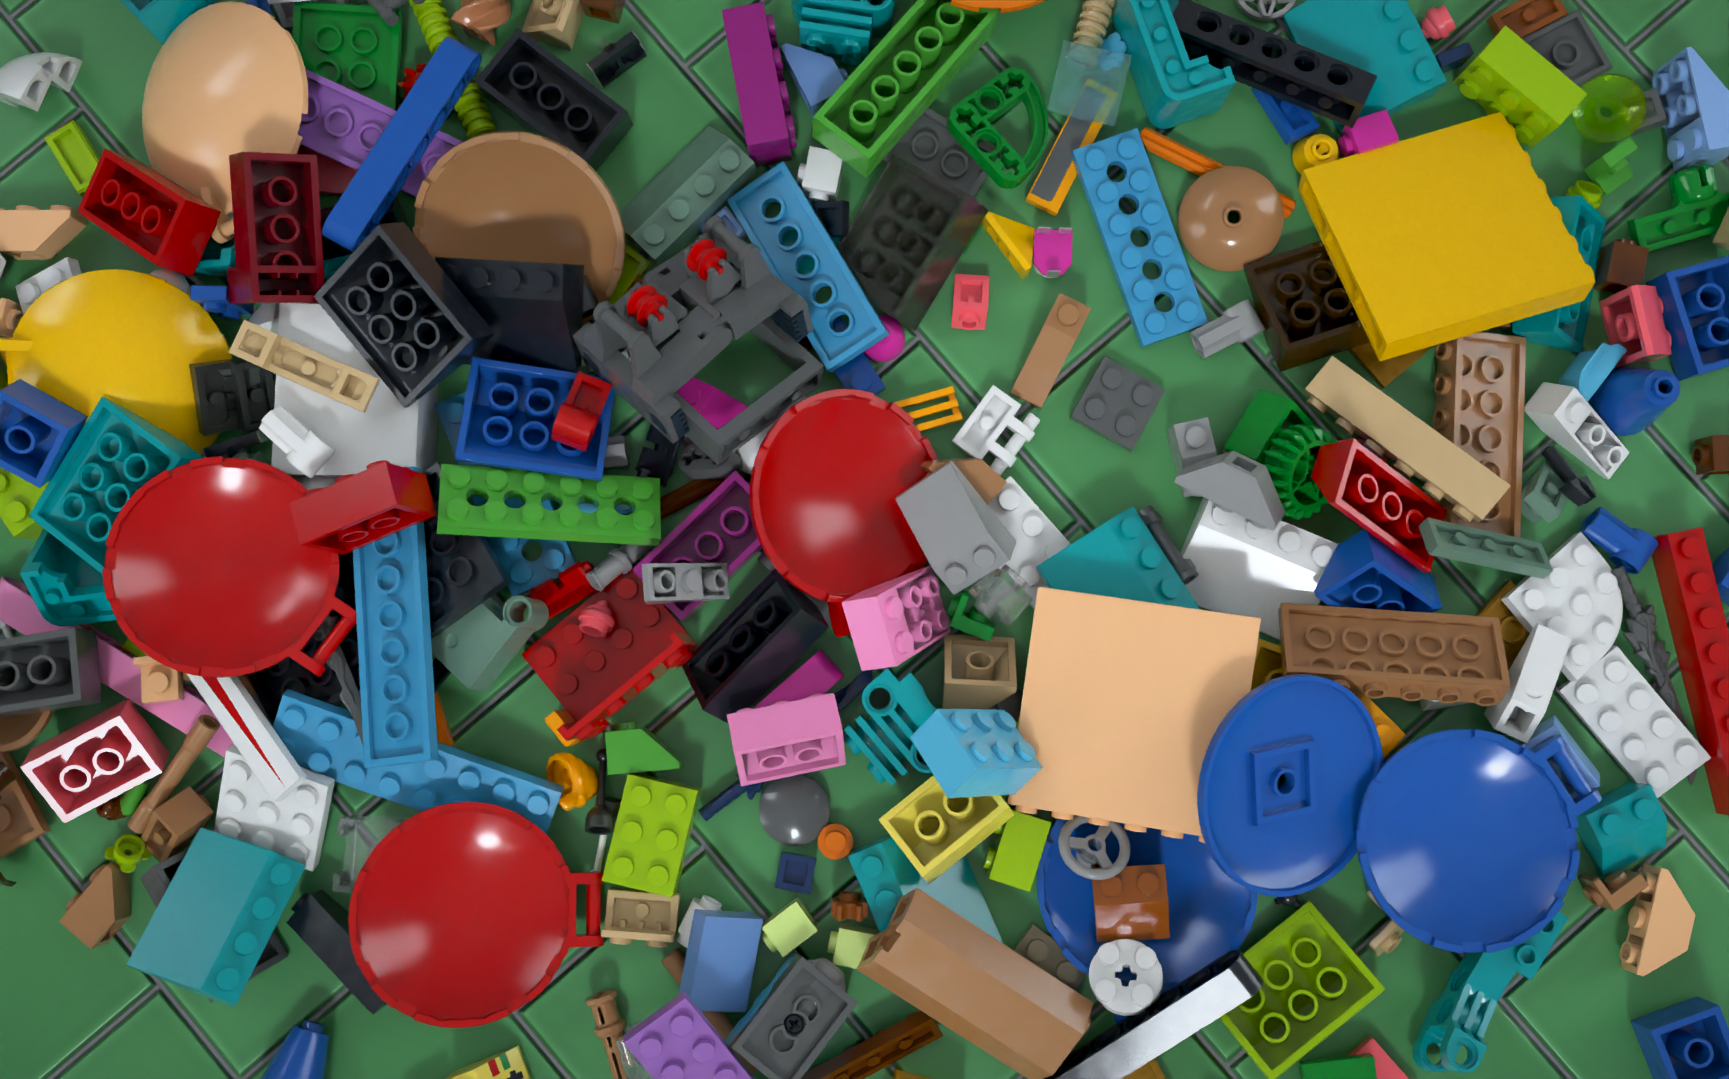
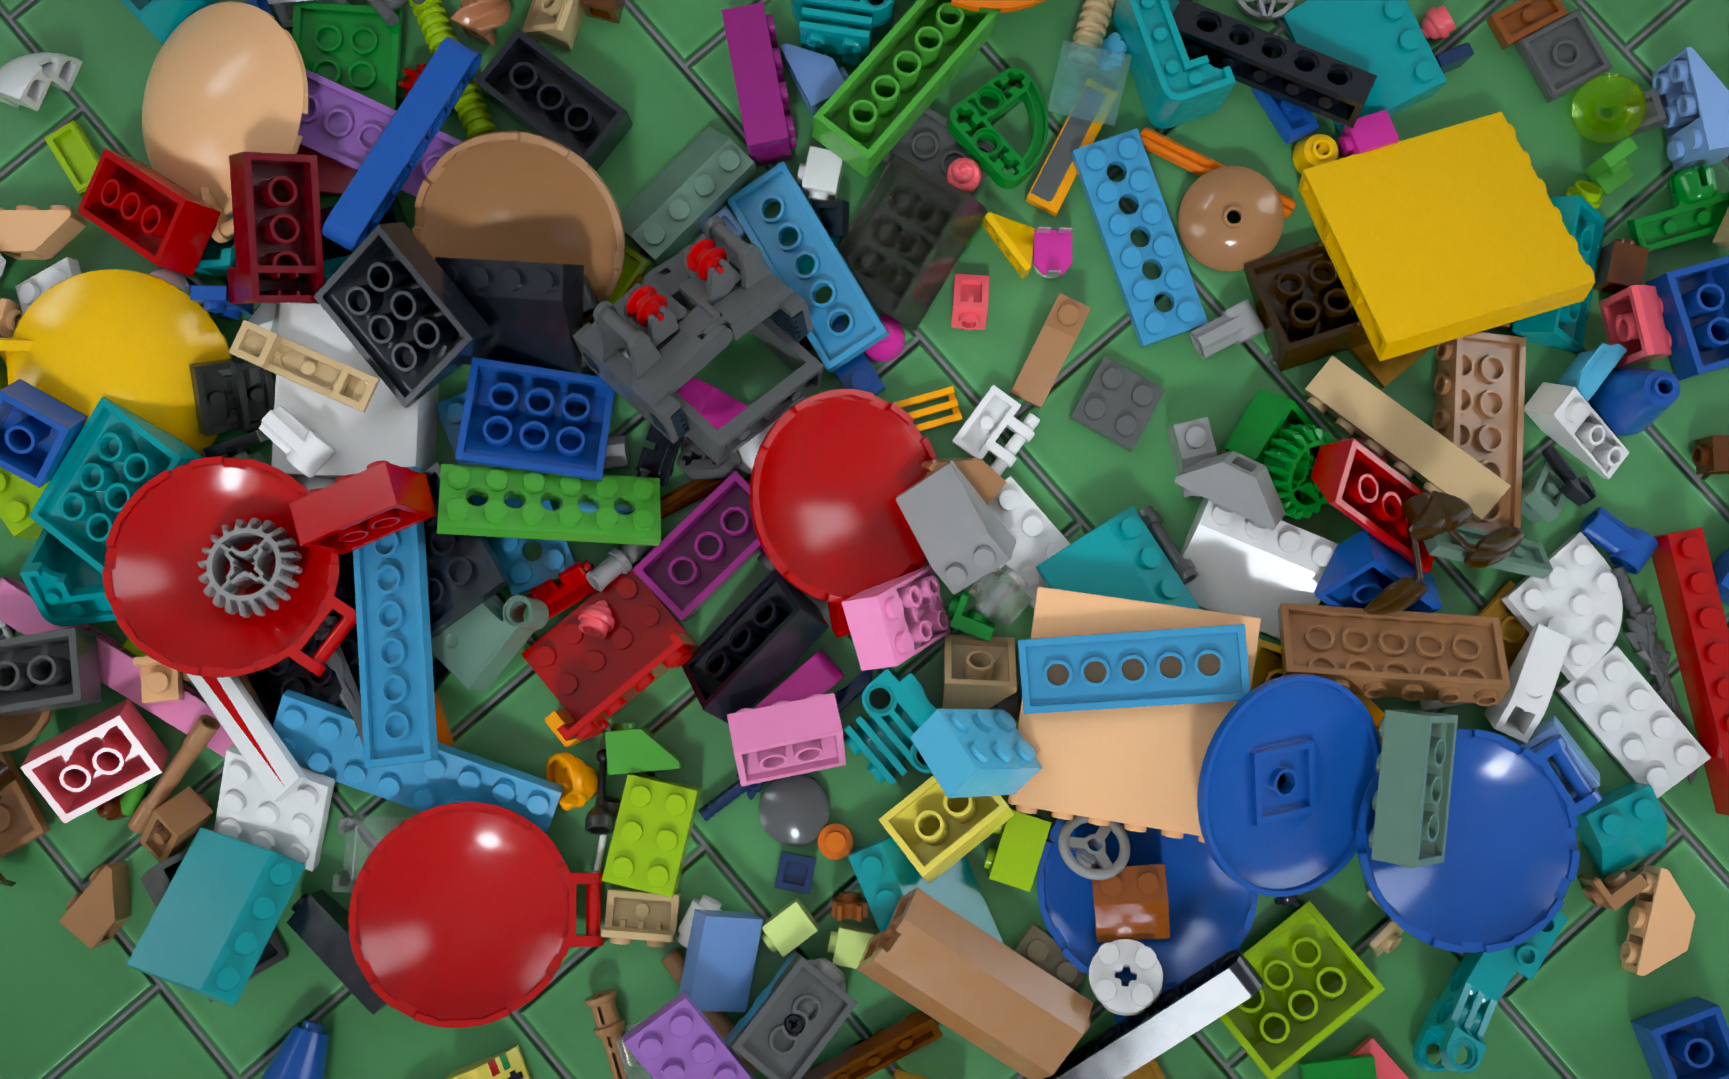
lime plate [104,834,151,873] -> none
red plate [551,371,612,452] -> none
black piece [587,31,648,88] -> none
light grey slope [642,563,730,604] -> none
lime brick [1453,25,1587,148] -> none
none -> light grey gear [197,518,303,618]
none -> coral plate [946,158,981,193]
none -> dark azure plate [1018,624,1250,714]
none -> dark brown plant [1363,491,1525,614]
none -> sand green slope [1369,709,1458,868]

